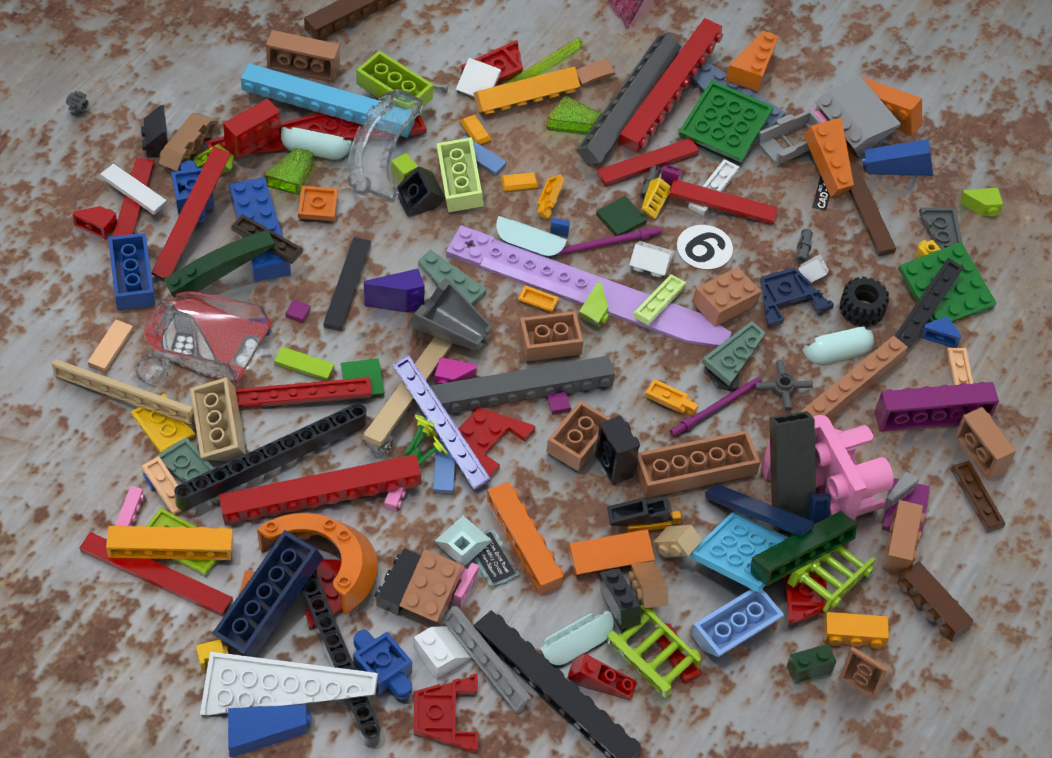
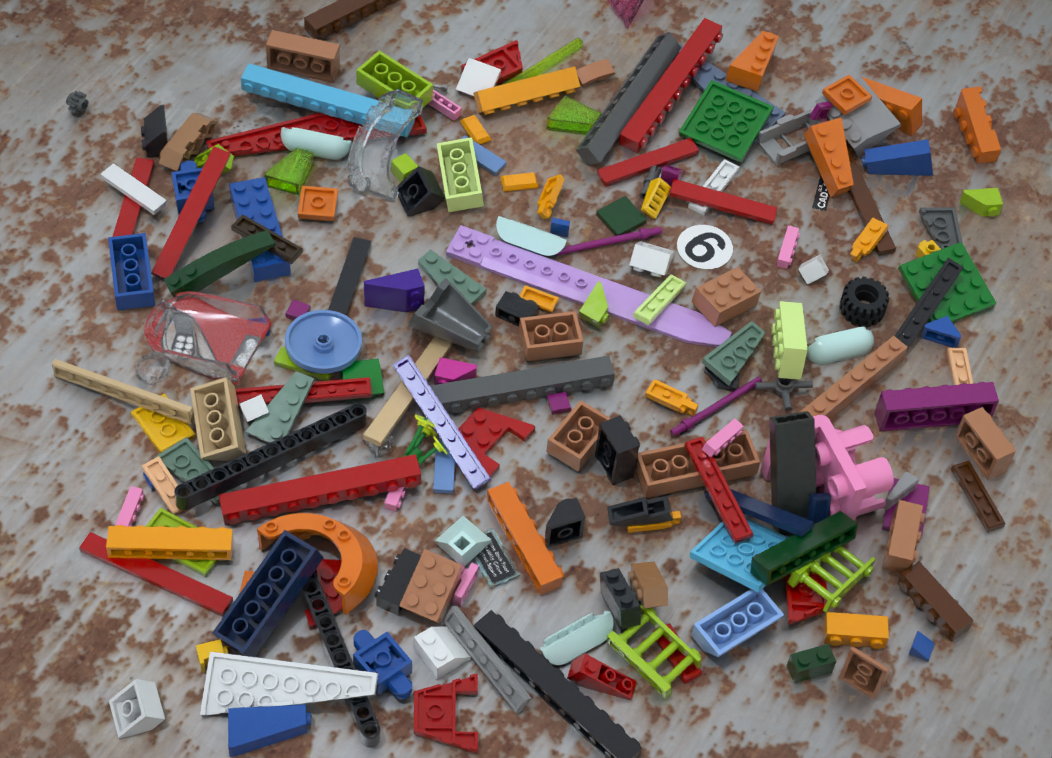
red slope [72,206,117,240] -> none
light nougat tile [88,320,133,372] -> none
red brick [223,99,281,160] -> none
orange brick [567,529,655,575] -> none
tan brick [653,525,702,557] -> none
dark blue wing [760,267,834,328] -> none
dark grey pin [796,229,813,264] -> none
none -> white slope [109,679,165,738]
none -> white panel [239,395,269,422]
none -> sand green wing [245,371,315,443]
none -> medium blue dish [285,310,362,374]
none -> bright pink piece [428,90,462,121]
none -> black brick [495,291,539,326]
none -> black slope [545,497,586,548]
none -> red tile [684,436,754,544]
none -> bright pink piece [702,418,744,457]
none -> yellowish green brick [771,301,808,380]
none -> bright pink piece [776,225,800,269]
none -> magenta tile [809,101,833,120]
none -> orange plate [822,75,872,115]
none -> light orange hinge [850,218,888,262]
none -> blue slope [909,631,935,661]
none -> orange wedge [953,86,1001,164]

